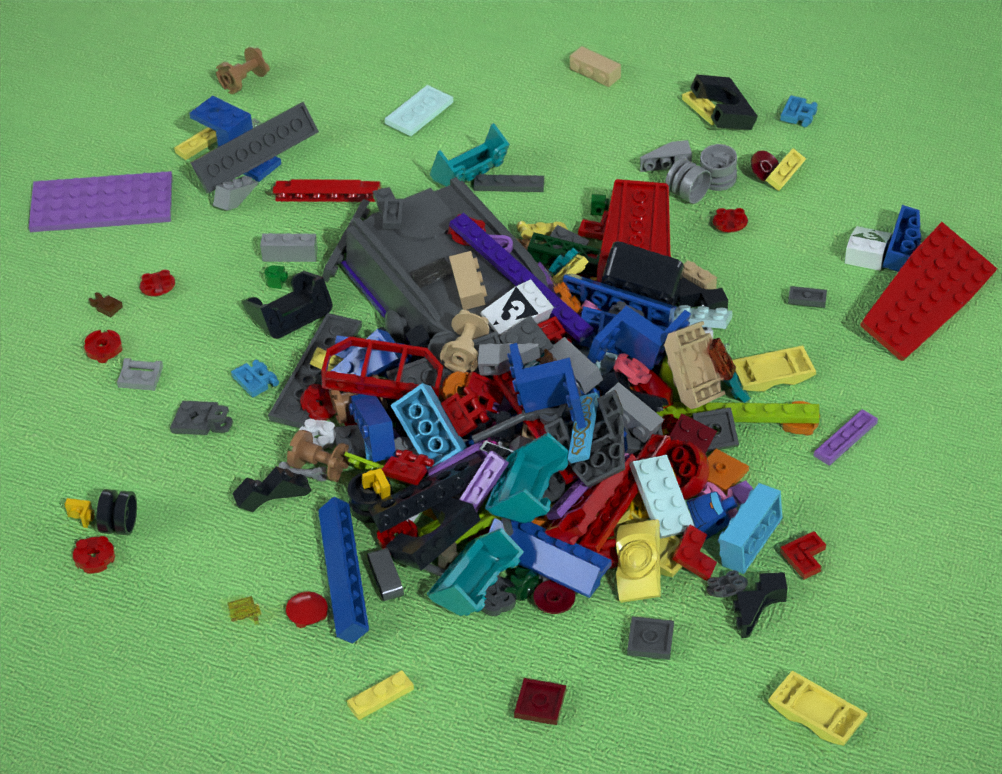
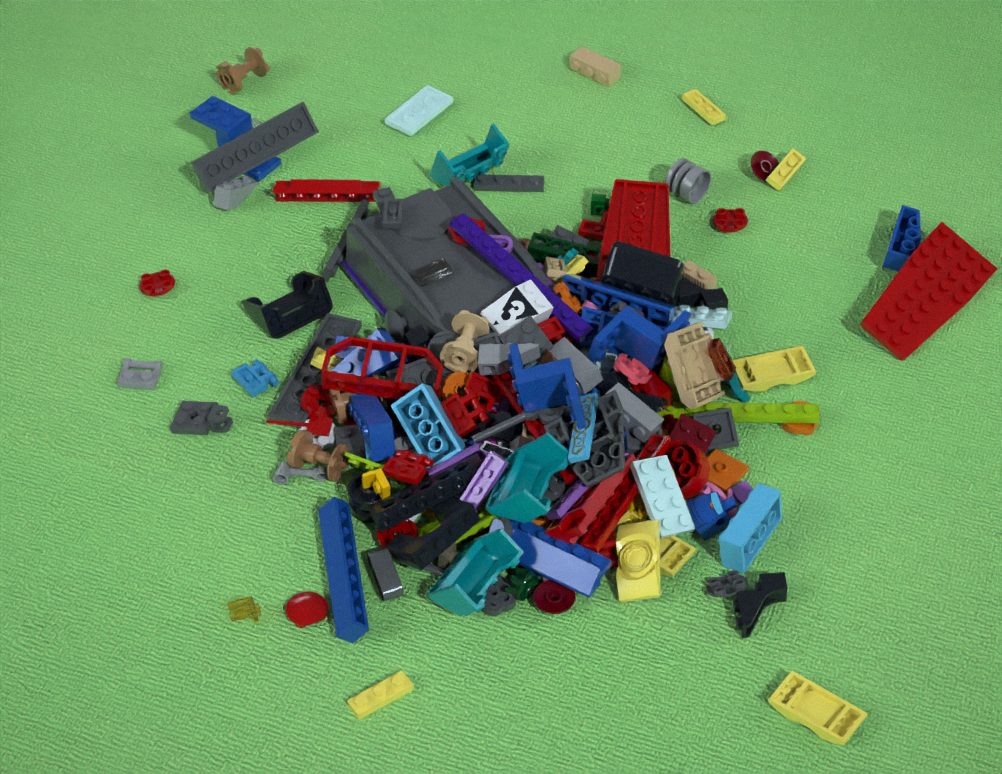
medium lavender plate [29,171,173,232] -> none
yellow bracket [65,498,95,528] -> none
red plate [73,536,115,574] -> none
red plate [84,330,122,363] -> none
reddish brown plate [89,292,123,318] -> none
black wheel [96,489,137,536] -> none
light yellow plate [174,127,217,160] -> none
black arch [232,466,312,512] -> none
light grey brick [260,233,318,262] -> none
green plate [265,265,288,289] -> none
tan brick [449,251,487,310] -> none
dark red plate [514,678,566,725] -> none
light yellow plate [516,221,568,239] -> none
dark grey plate [627,616,674,660] -> none
light grey slope [640,140,692,172] -> none
red plate [672,524,717,581] -> none
black arch [690,74,758,130] -> none
light grey wheel [700,144,737,191] -> none
dark azure plate [780,95,818,127] -> none
red plate [780,531,826,580] -> none
dark grey plate [788,286,827,308] -> none
medium lavender tile [814,409,878,466] -> none
white slope [845,226,892,271] -> none
none -> red piece [266,416,333,437]
none -> tan plate [545,257,567,281]

